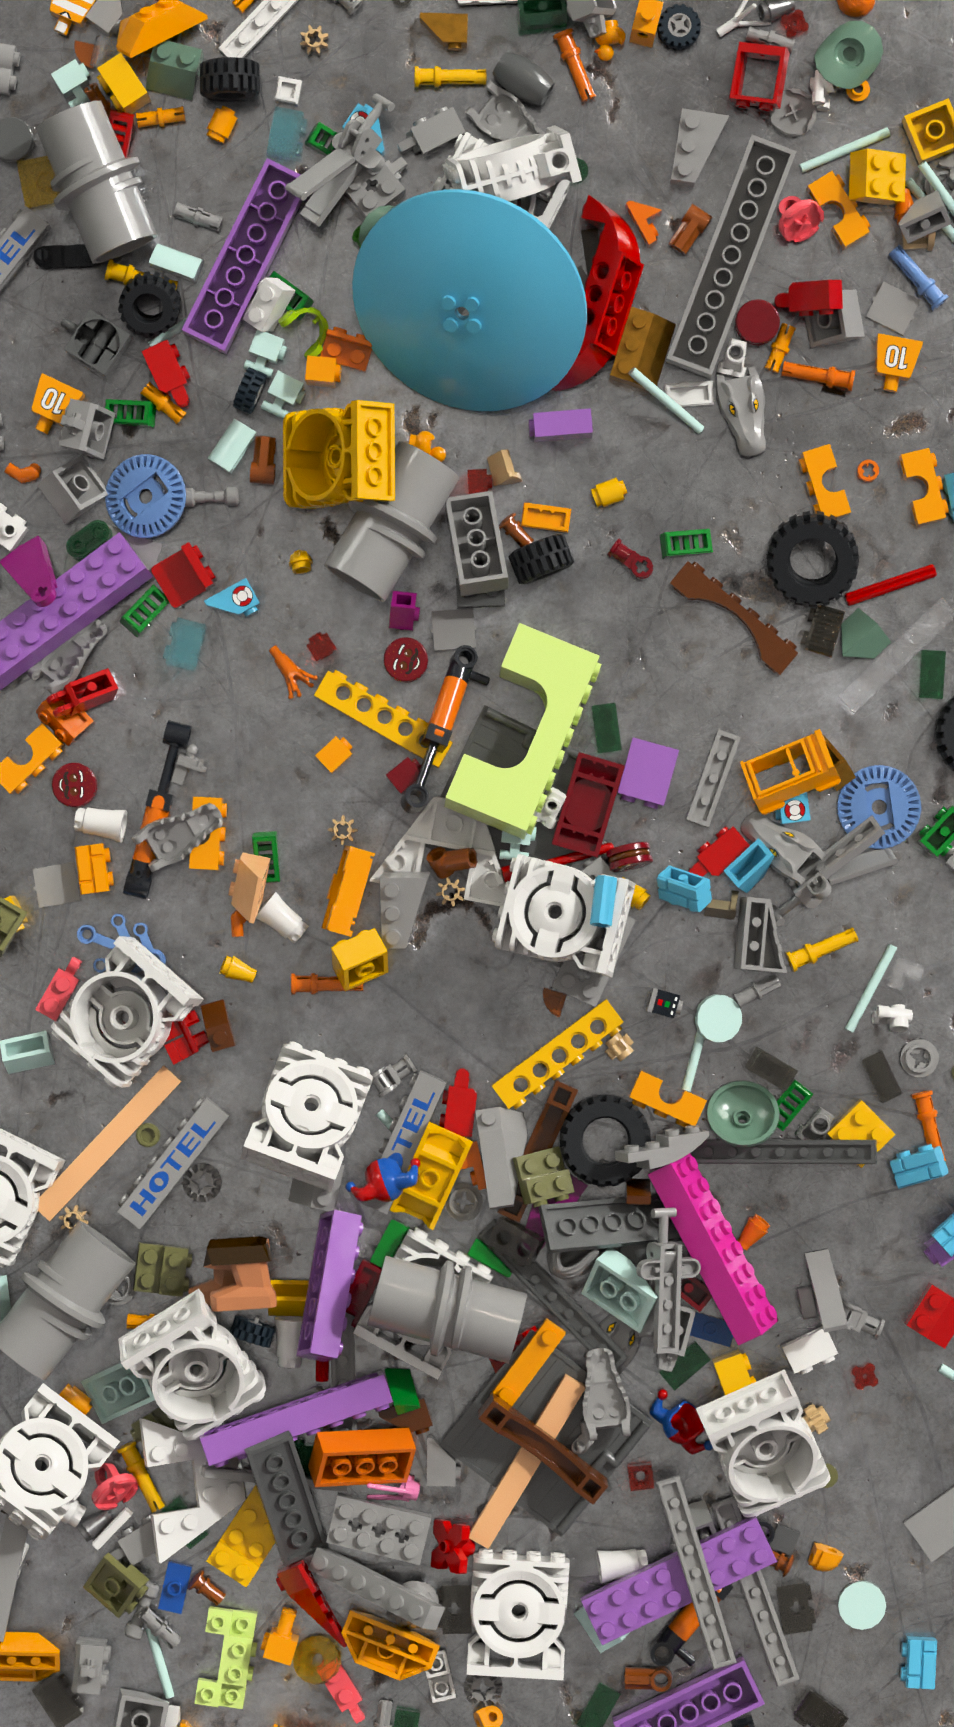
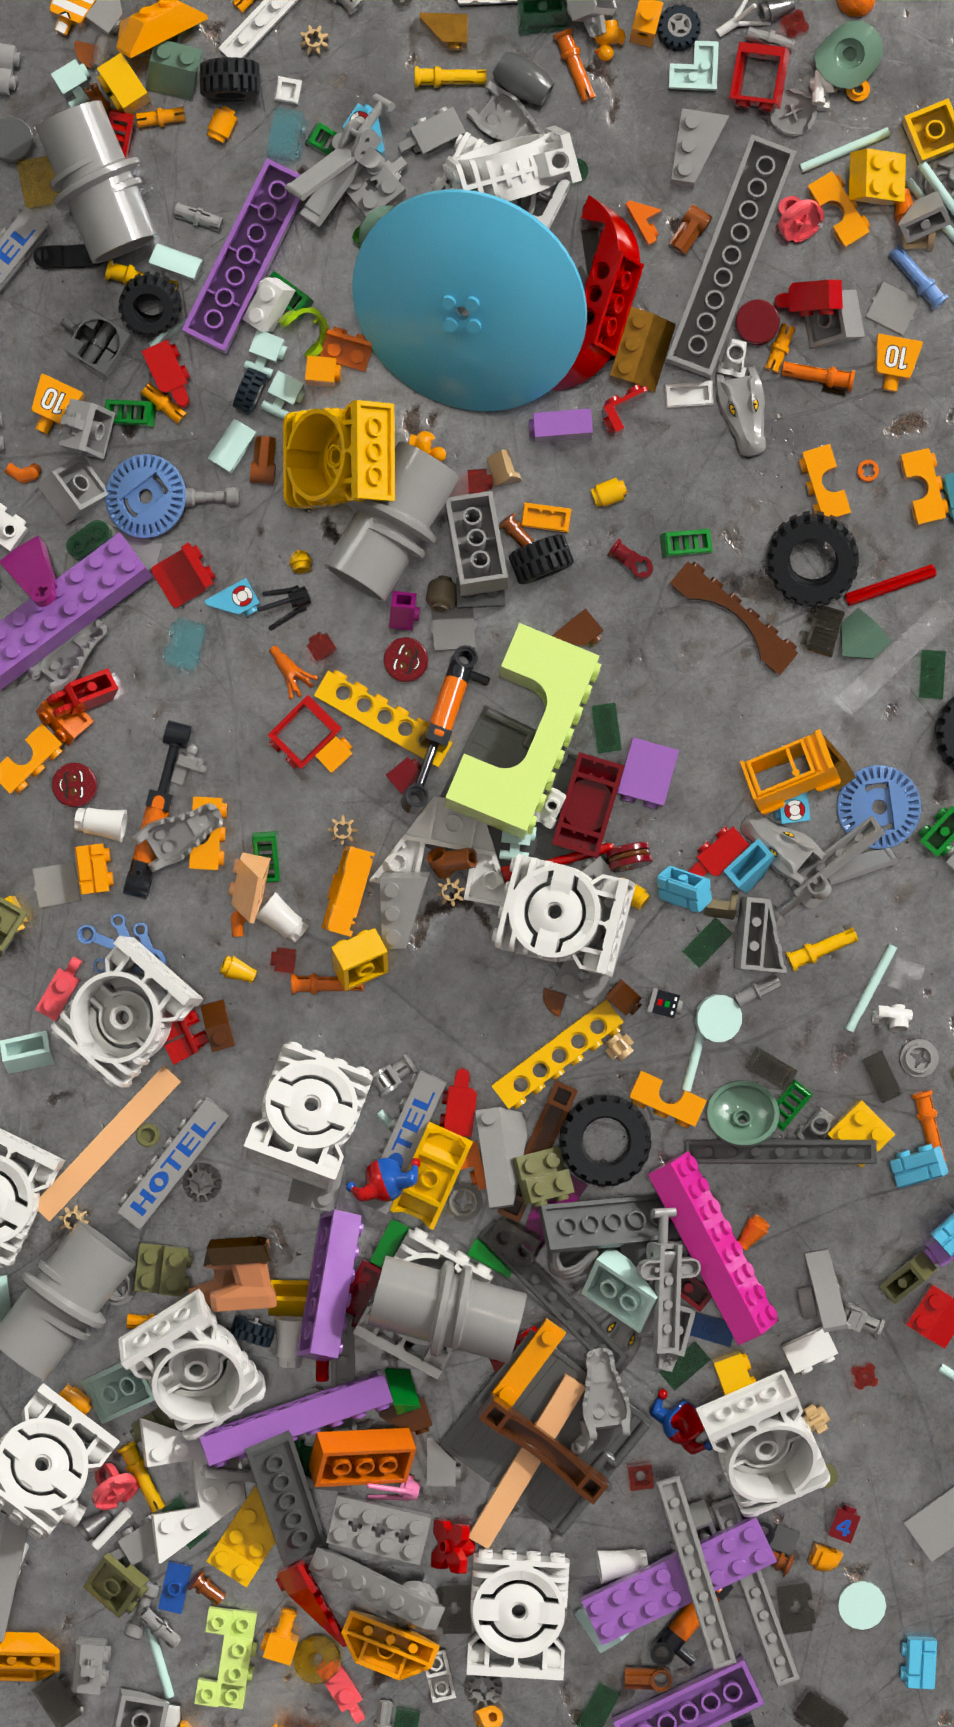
green slope [120,584,170,637] -> none
medium azure axle [590,875,617,928] -> none
light grey slope [615,1125,709,1169] -> none
reddish brown tile [626,1179,651,1205] -> none
light aqua bar [628,367,704,434] -> none
light grey plate [686,729,741,828] -> none
none -> black plant [257,585,311,630]
none -> red window [268,695,343,770]
none -> clear red plate [270,947,297,973]
none -> dark tan head [426,575,457,613]
none -> reddish brown slope [552,608,604,647]
none -> red bracket [601,385,648,438]
none -> reddish brown slope [604,979,642,1016]
none -> light aqua plate [669,41,719,91]
none -> clear green plate [682,917,733,968]
none -> dark red brick [827,1504,861,1544]
none -> olive brick [879,1251,937,1304]

